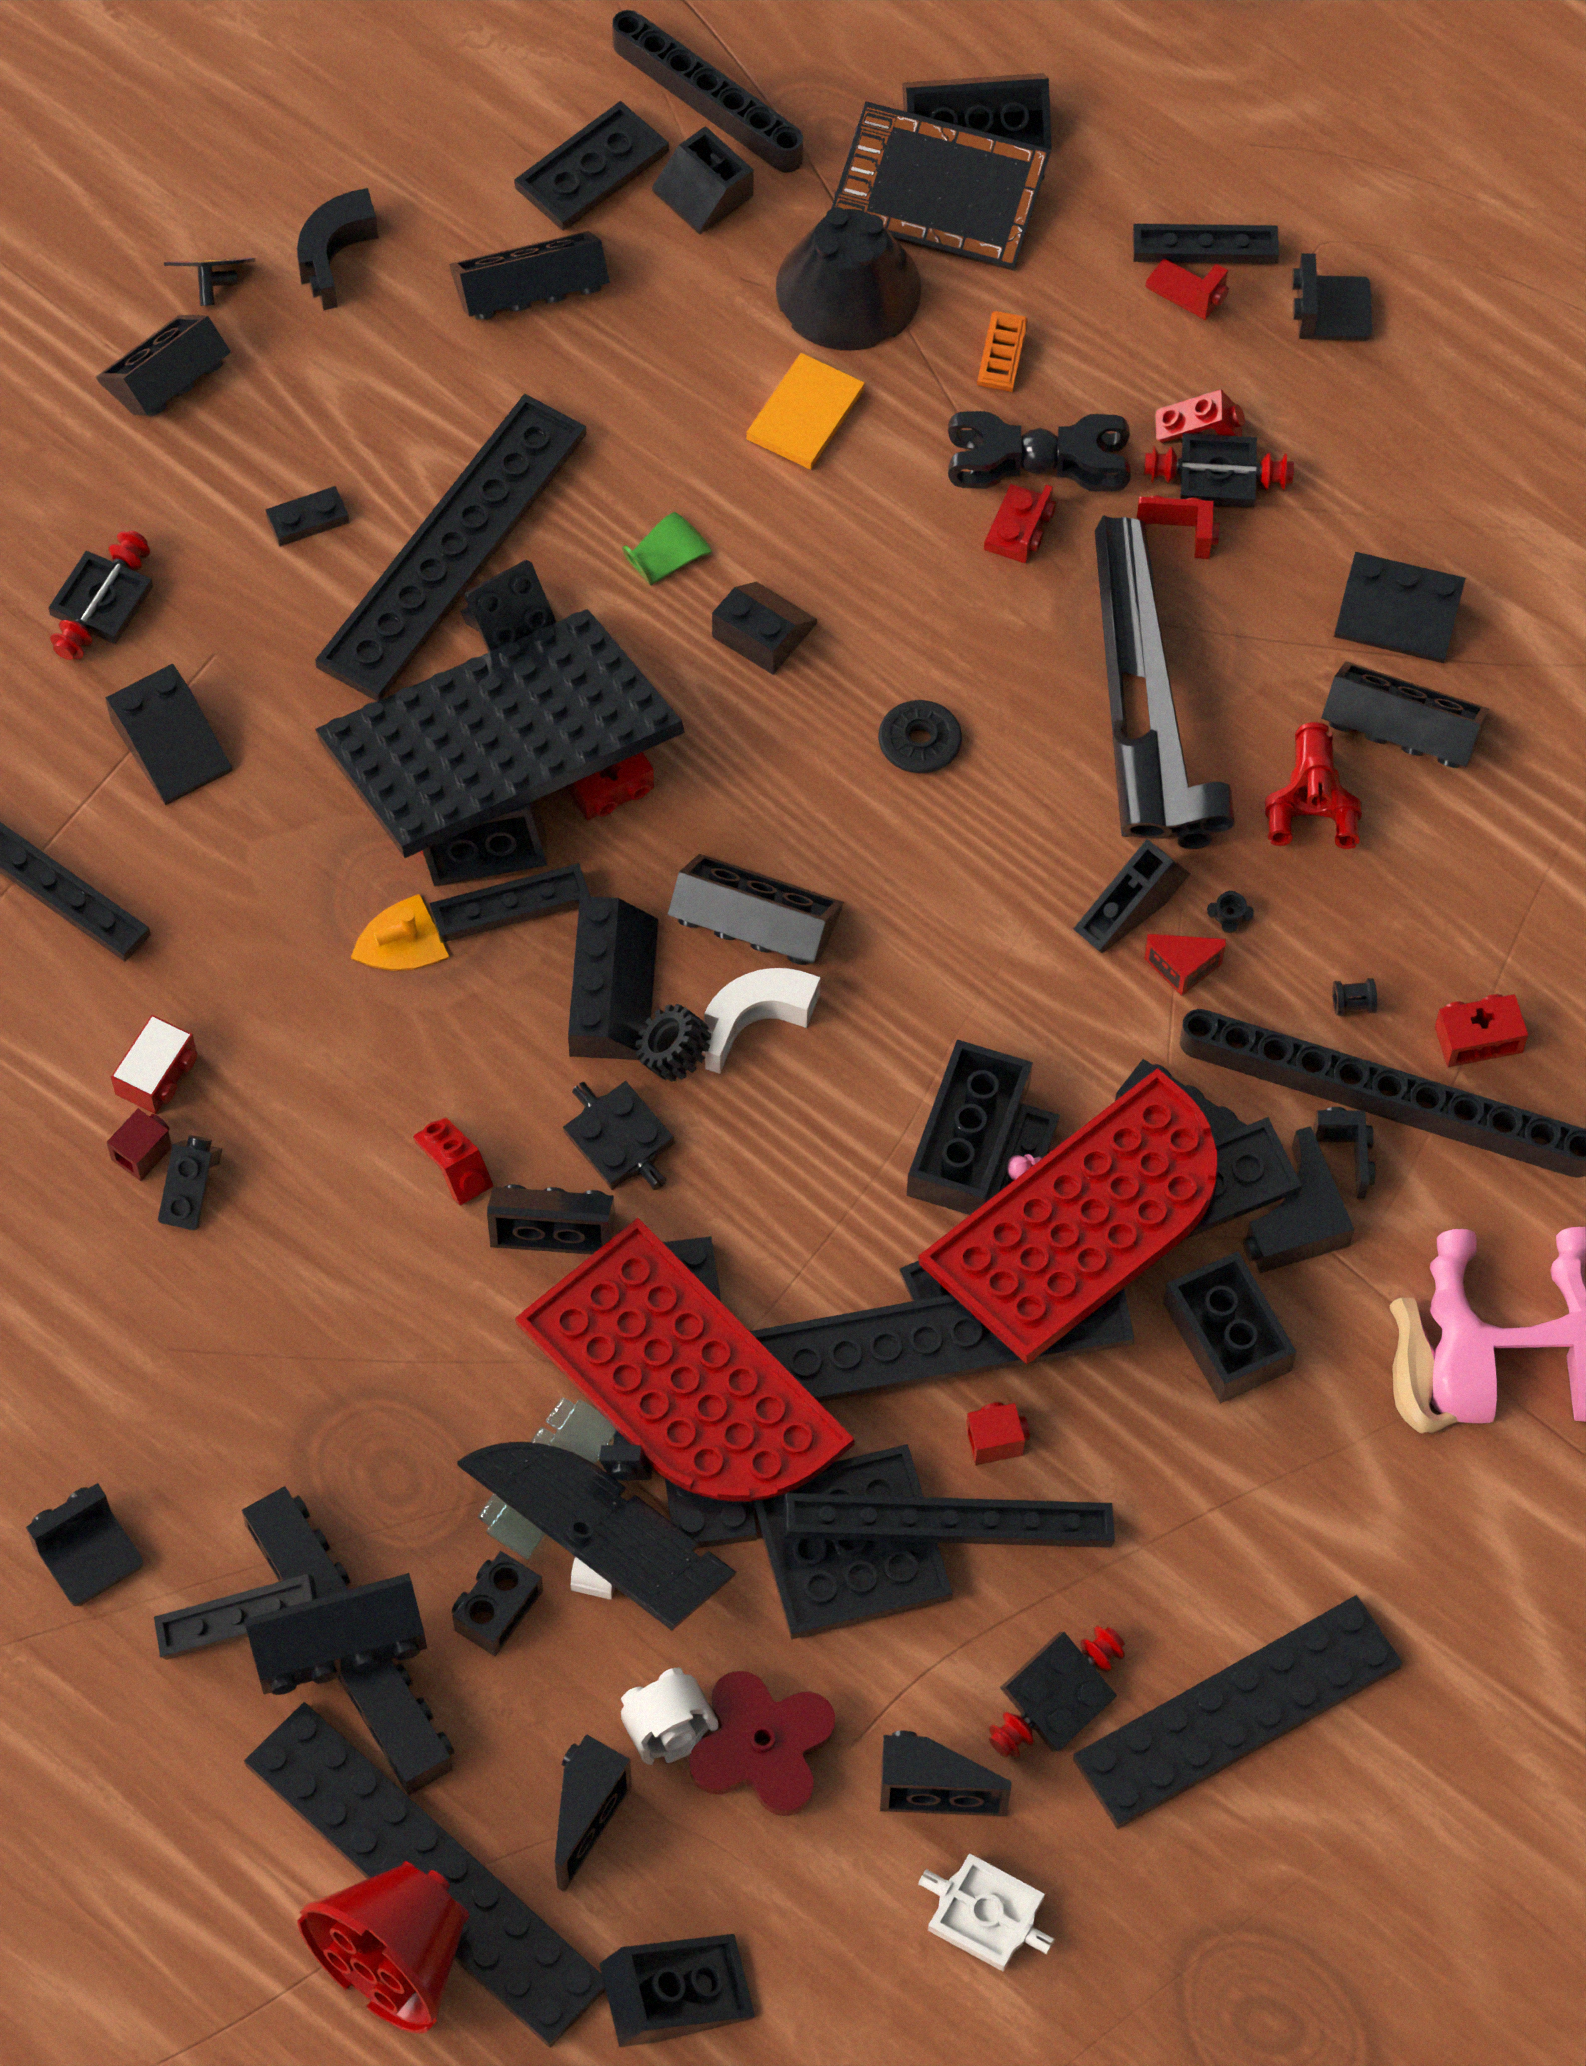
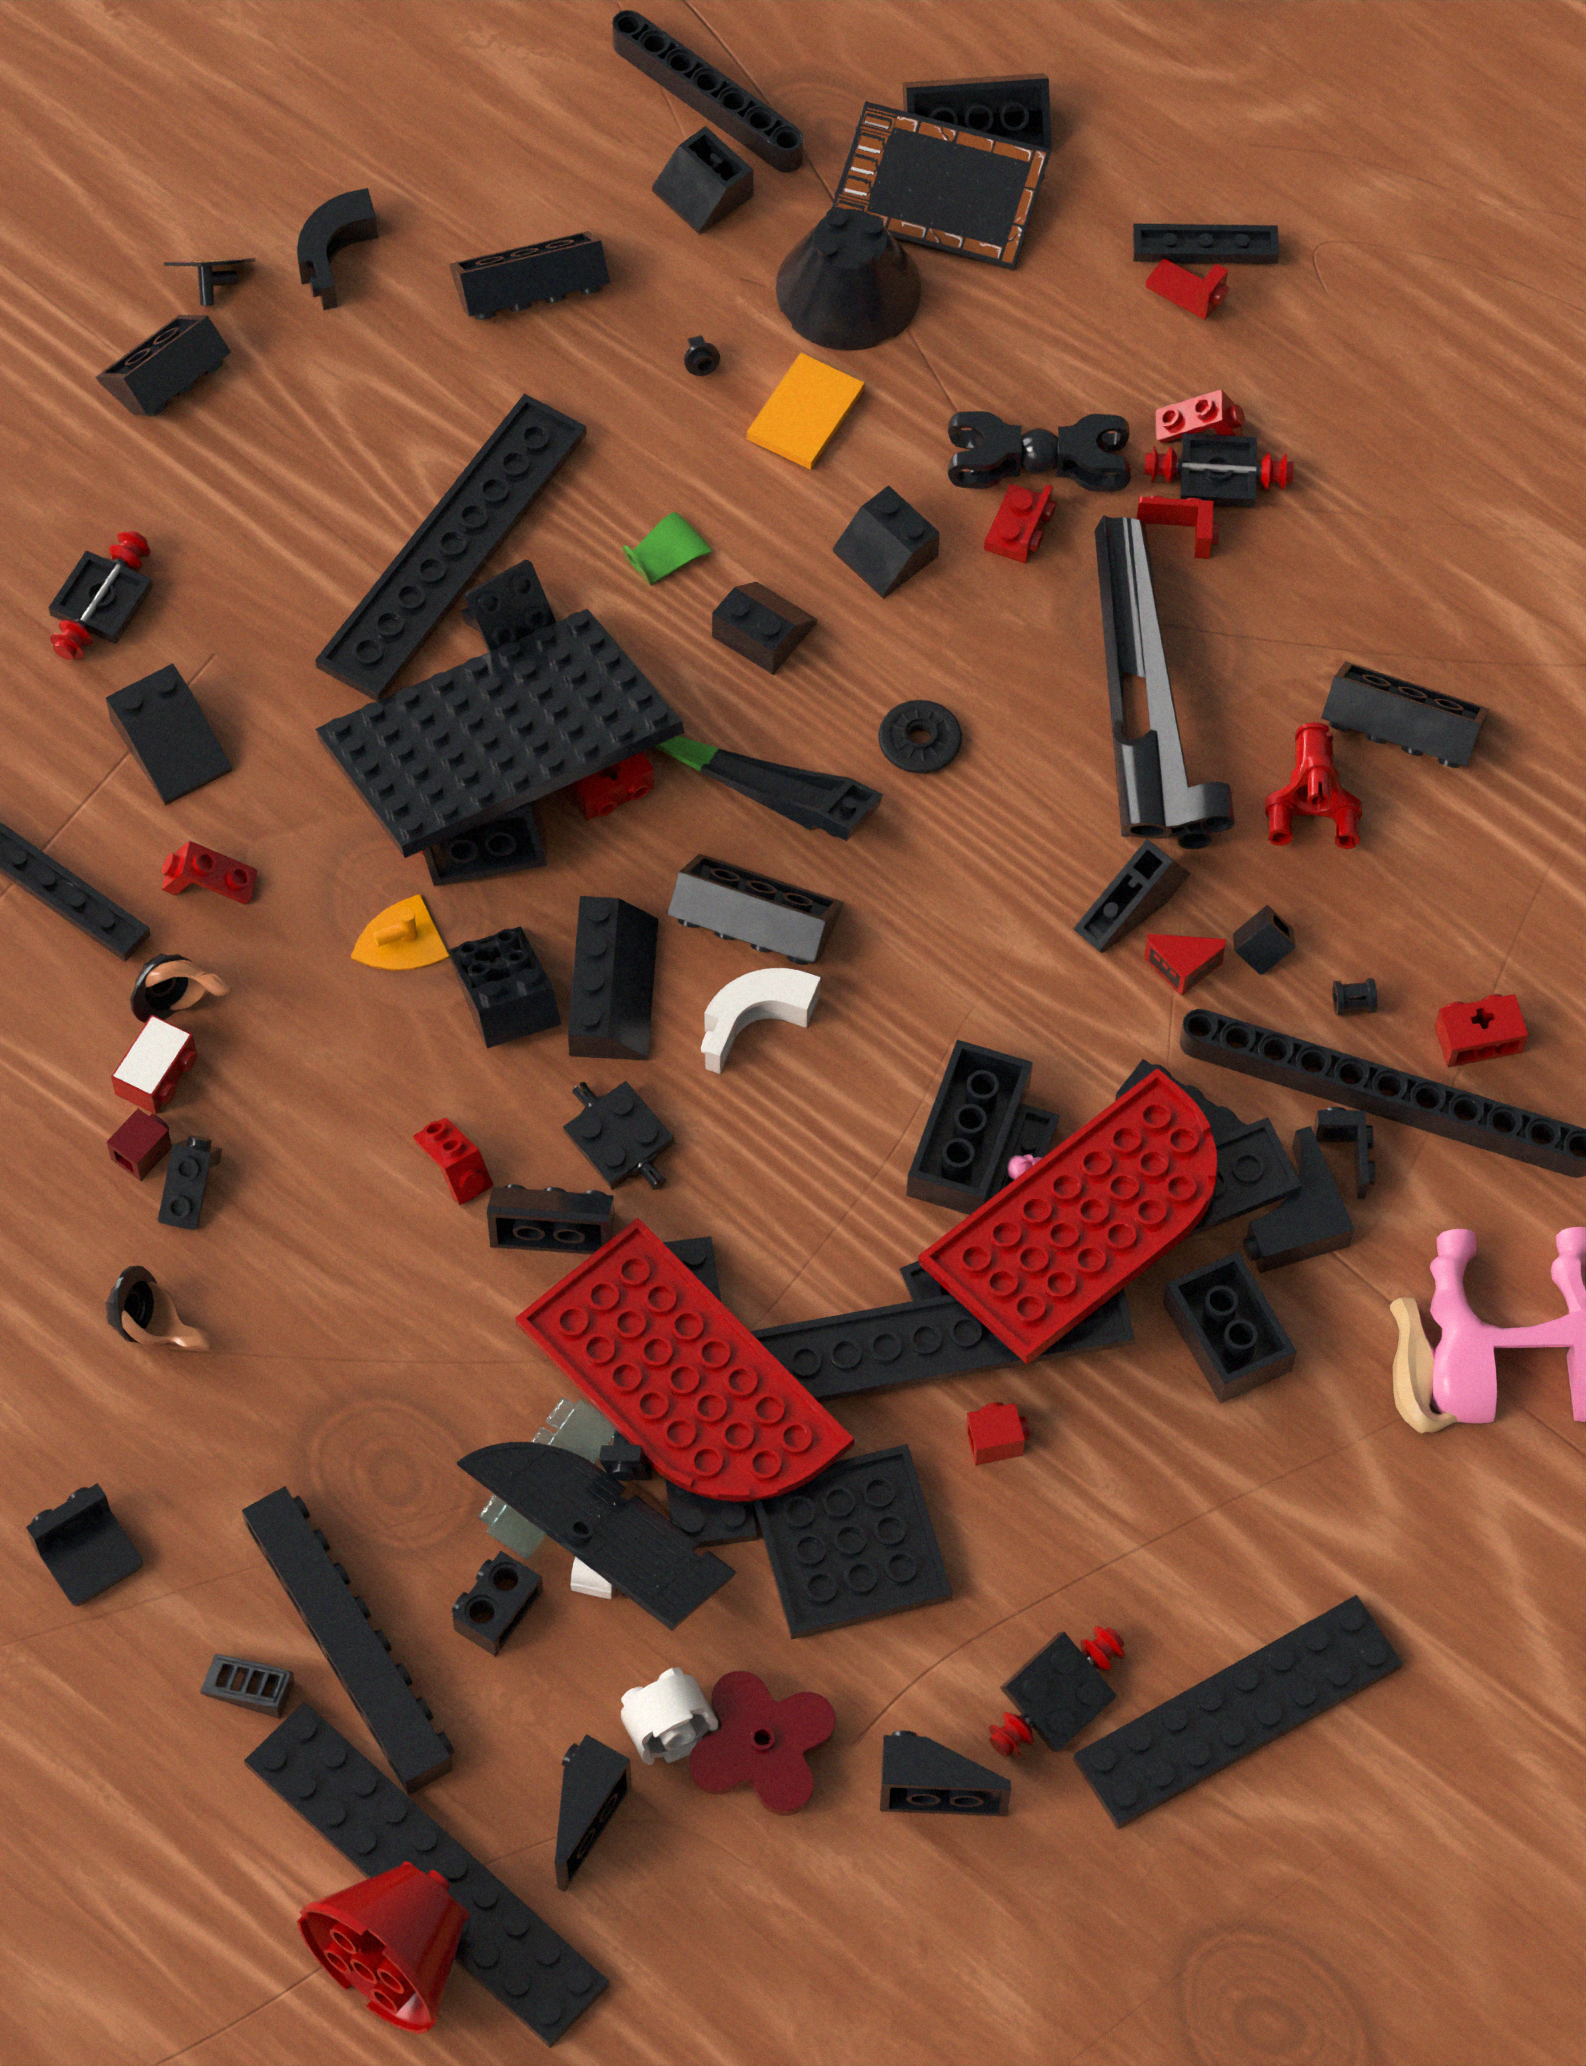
black plate [154,1574,318,1660] -> none
black slope [244,1573,427,1695] -> none
black plate [265,486,349,547] -> none
black plate [430,863,590,943] -> none
black plate [514,101,669,231] -> none
black slope [600,1934,755,2047] -> none
black tyre [635,1004,711,1082] -> none
black plate [783,1493,1115,1548] -> none
white plate [918,1853,1055,1972] -> none
orange slope [977,311,1028,392] -> none
black plate [1207,891,1254,933] -> none
black bracket [1292,253,1372,341] -> none
black slope [1334,551,1466,663] -> none
none -> piece [105,1266,212,1351]
none -> piece [130,953,232,1023]
none -> red bracket [162,841,258,904]
none -> black slope [200,1654,295,1719]
none -> black slope [447,926,562,1049]
none -> black plate [654,736,883,841]
none -> black plate [684,335,720,376]
none -> black slope [833,485,940,599]
none -> black panel [1233,905,1296,975]

